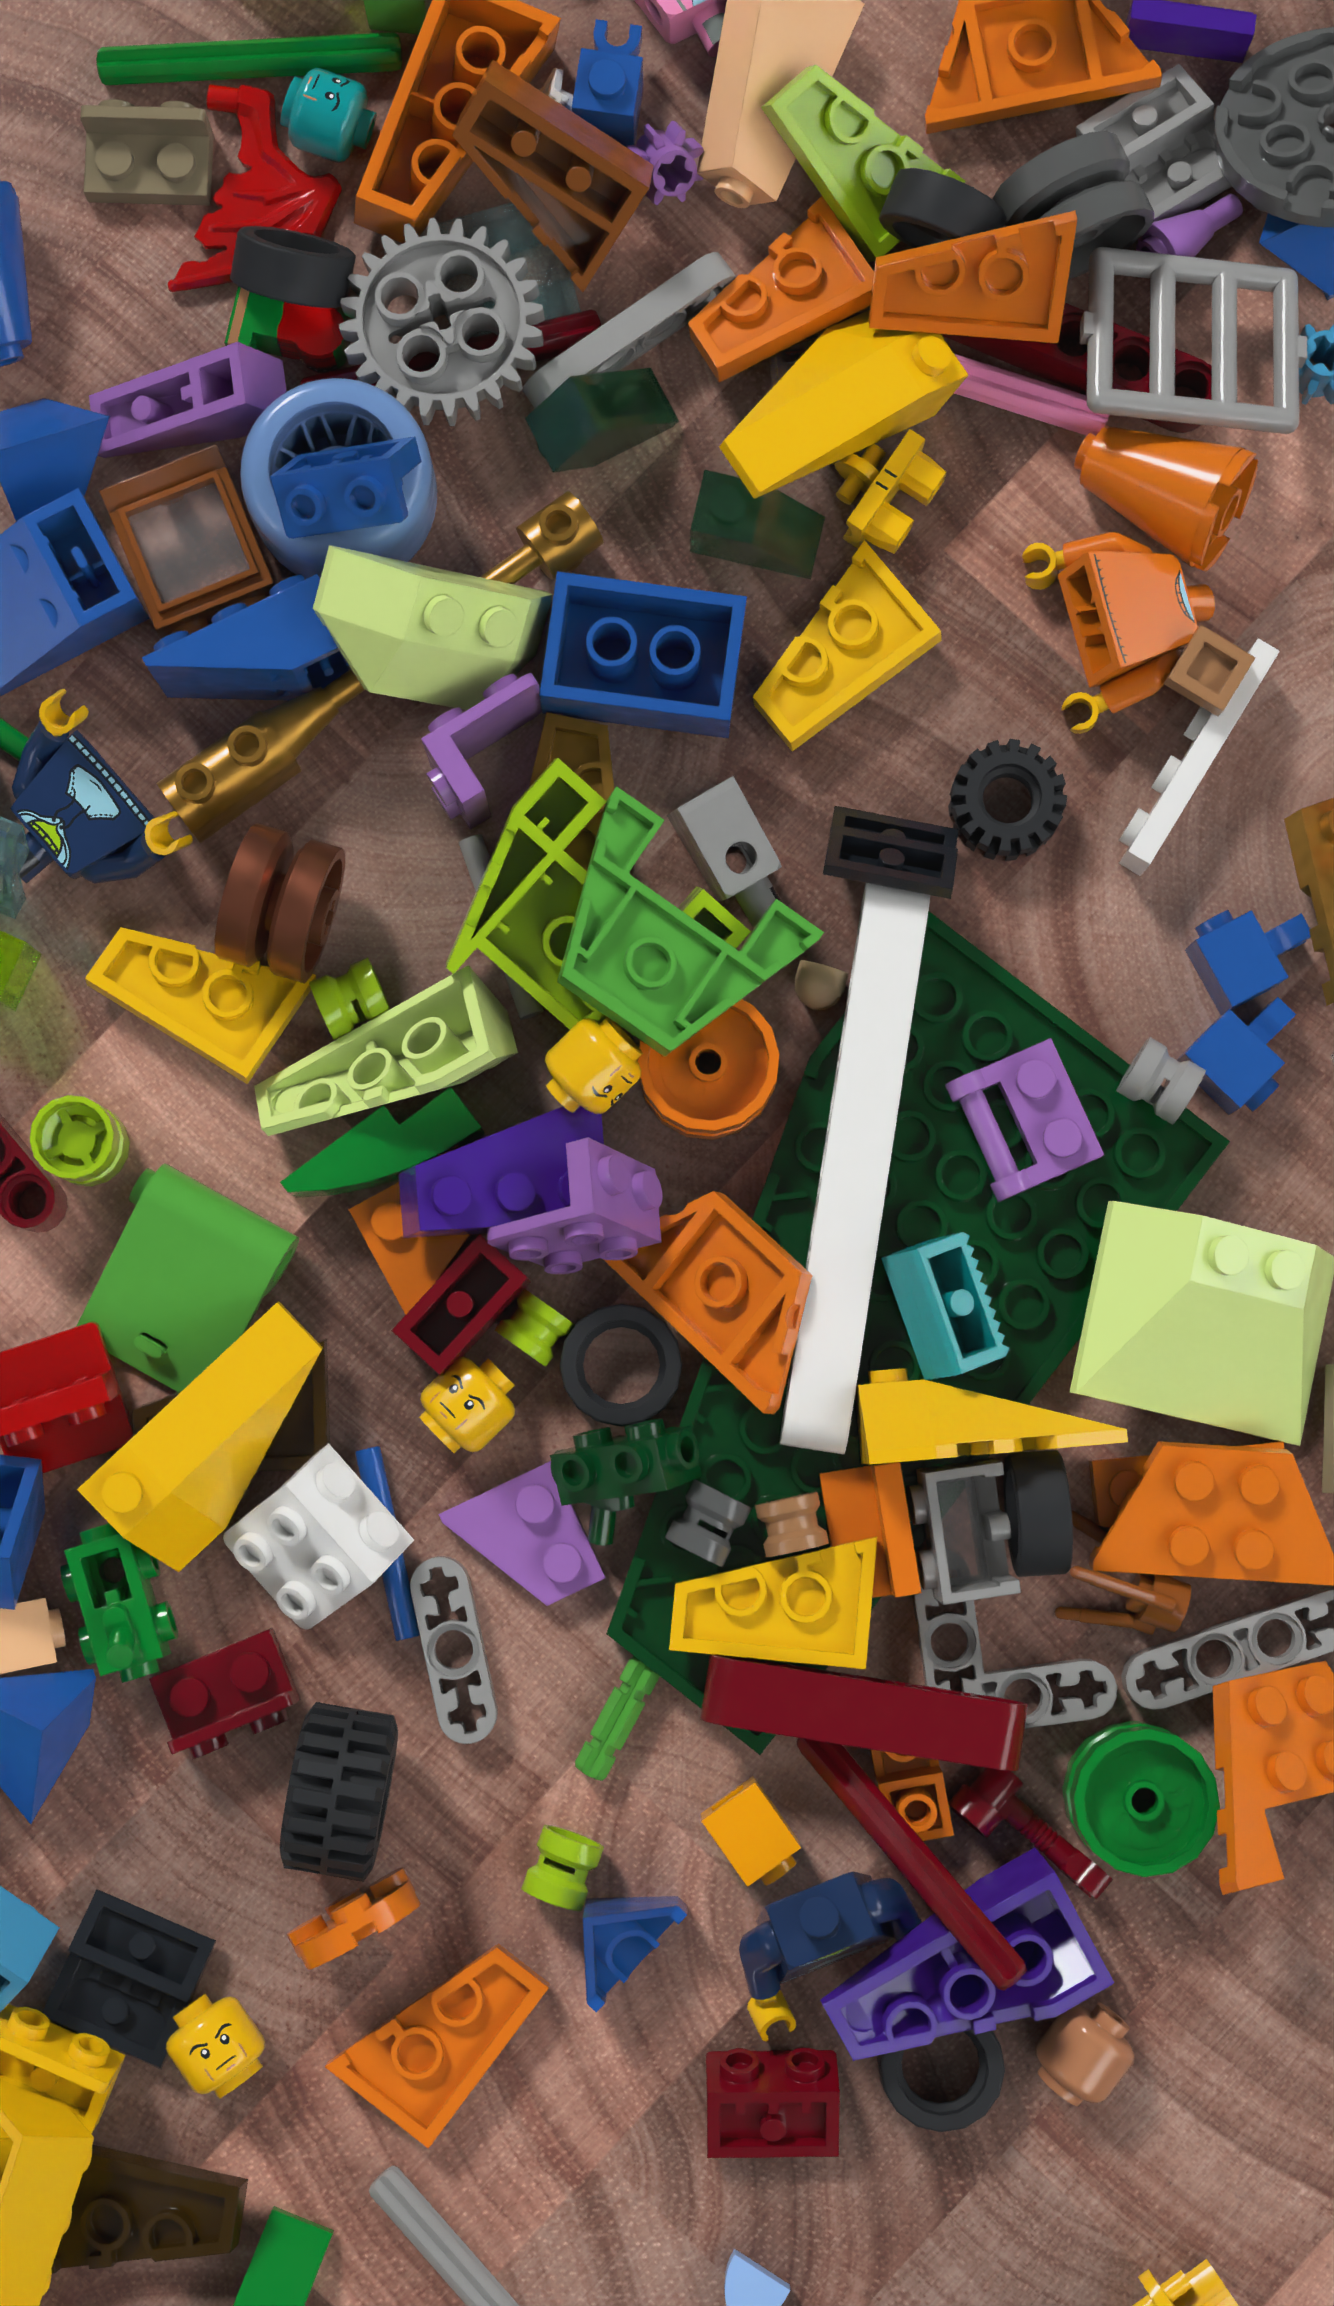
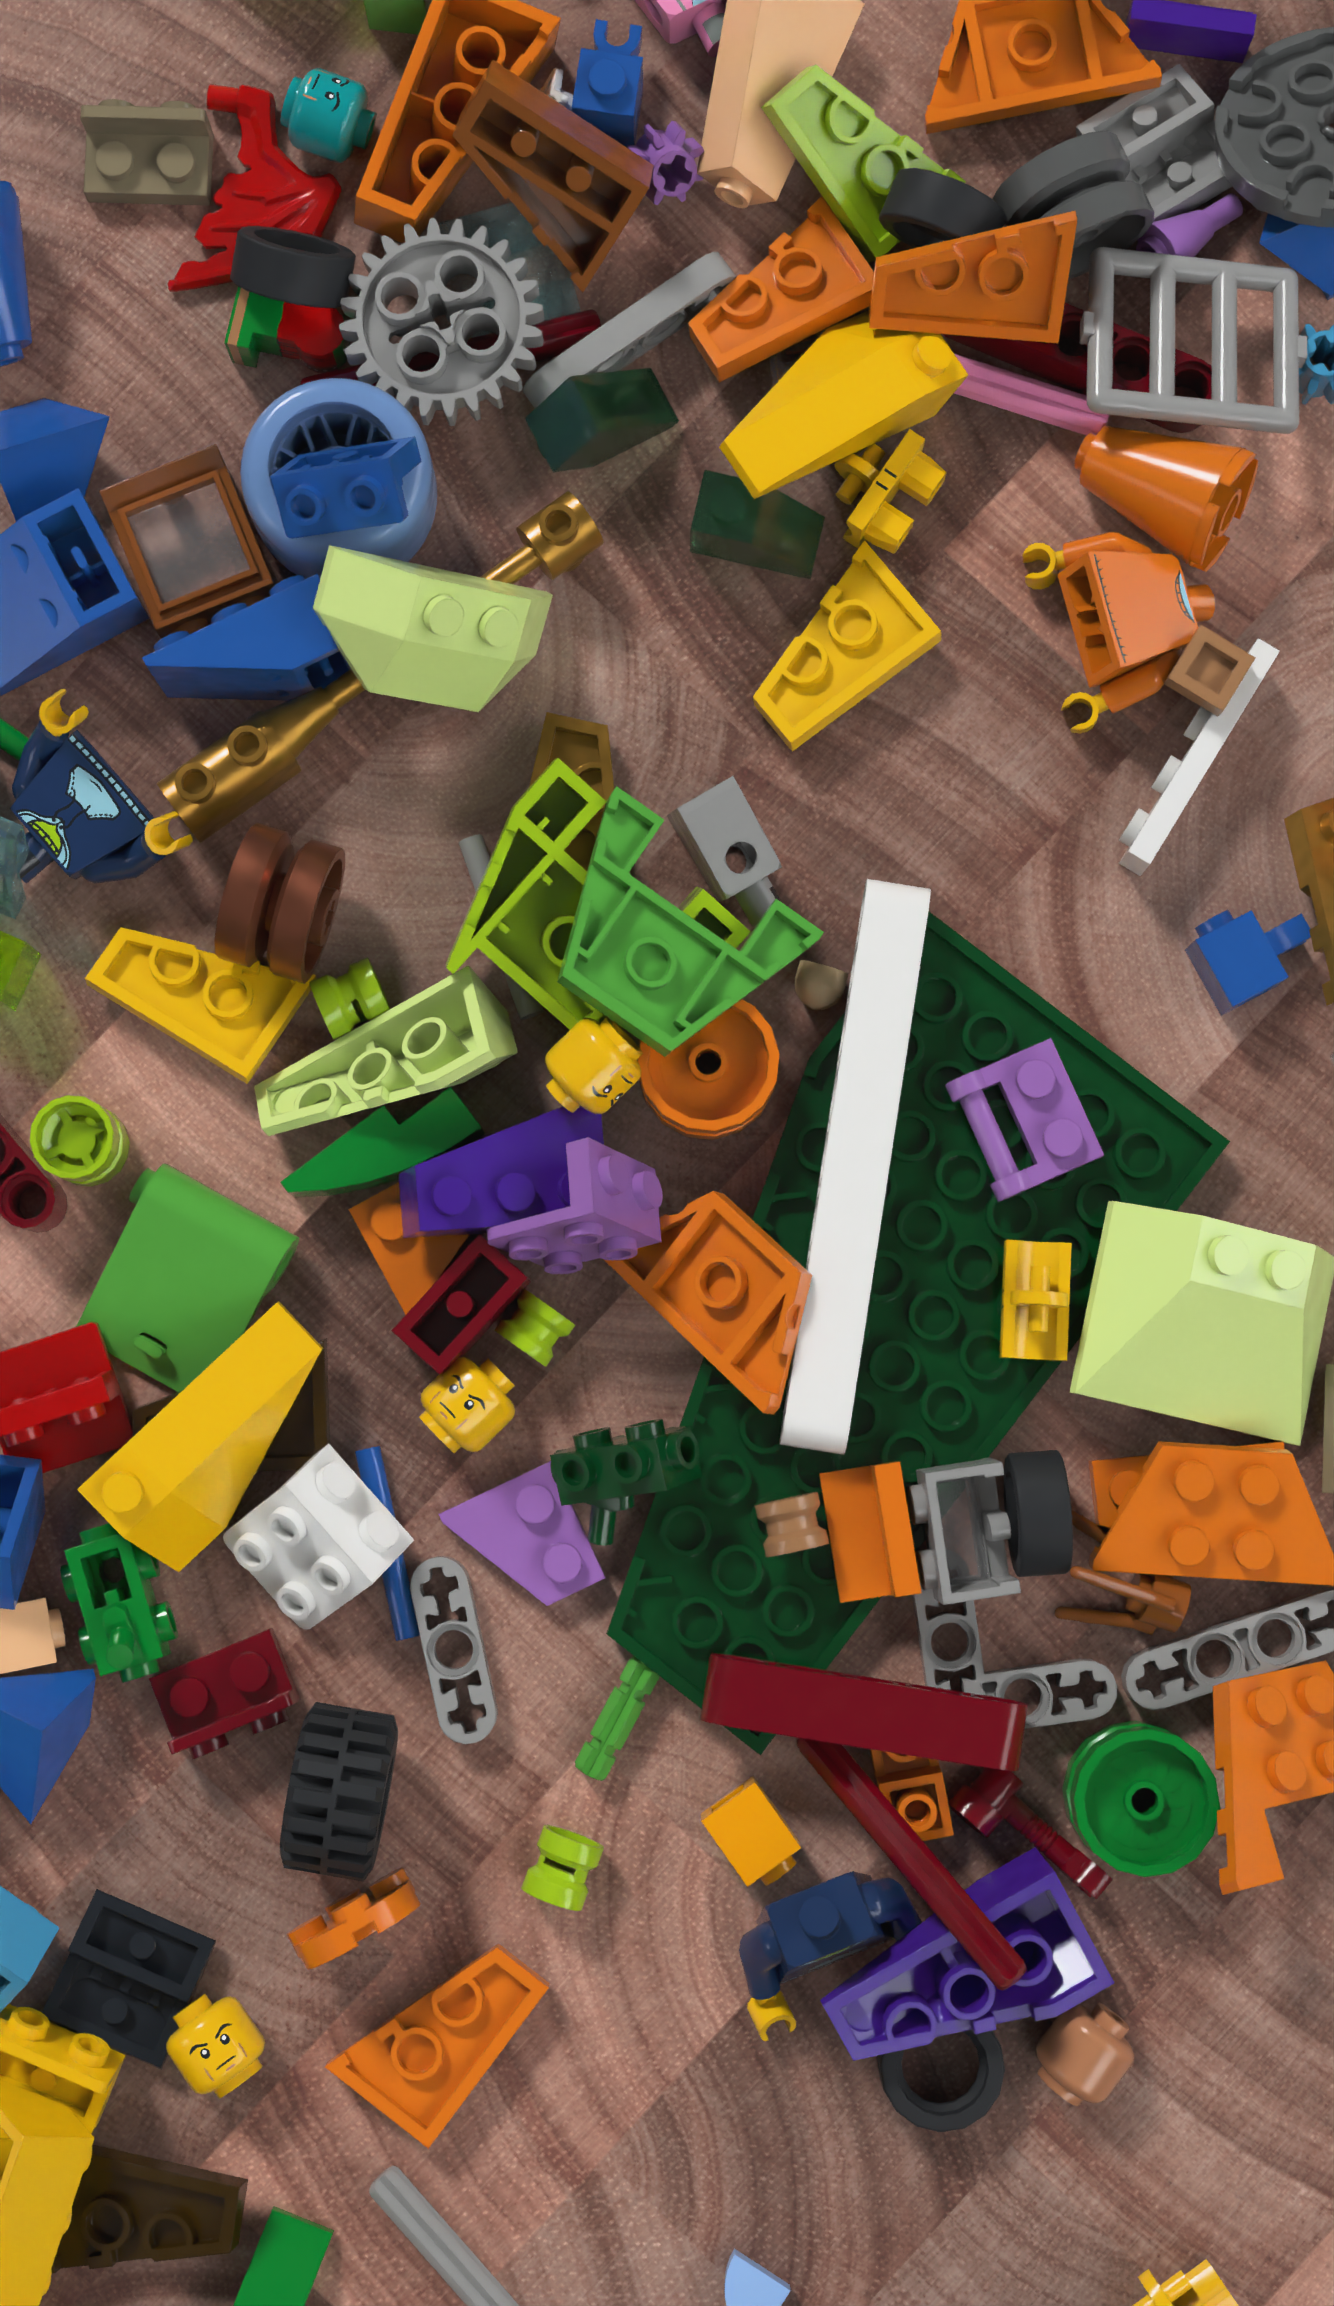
medium lavender slope [89,342,287,458] -> none
green axle [96,32,402,85] -> none
medium lavender bracket [421,673,542,830] -> none
blue brick [539,571,747,739] -> none
black tyre [560,1304,682,1427] -> none
blue slope [583,1896,687,2013] -> none
dark grey wheel [664,1479,752,1567] -> none
yellow wing [669,1536,878,1669] -> none
dark red bracket [706,2048,840,2158] -> none
black slope [823,806,959,899] -> none
yellow wedge [855,1368,1128,1465] -> none
teal brick [881,1232,1009,1380] -> none
black tyre [948,739,1067,861] -> none
light grey wheel [1116,1037,1206,1125] -> none
blue brick [1177,997,1296,1115] -> none
none -> yellow hips [1000,1240,1072,1361]

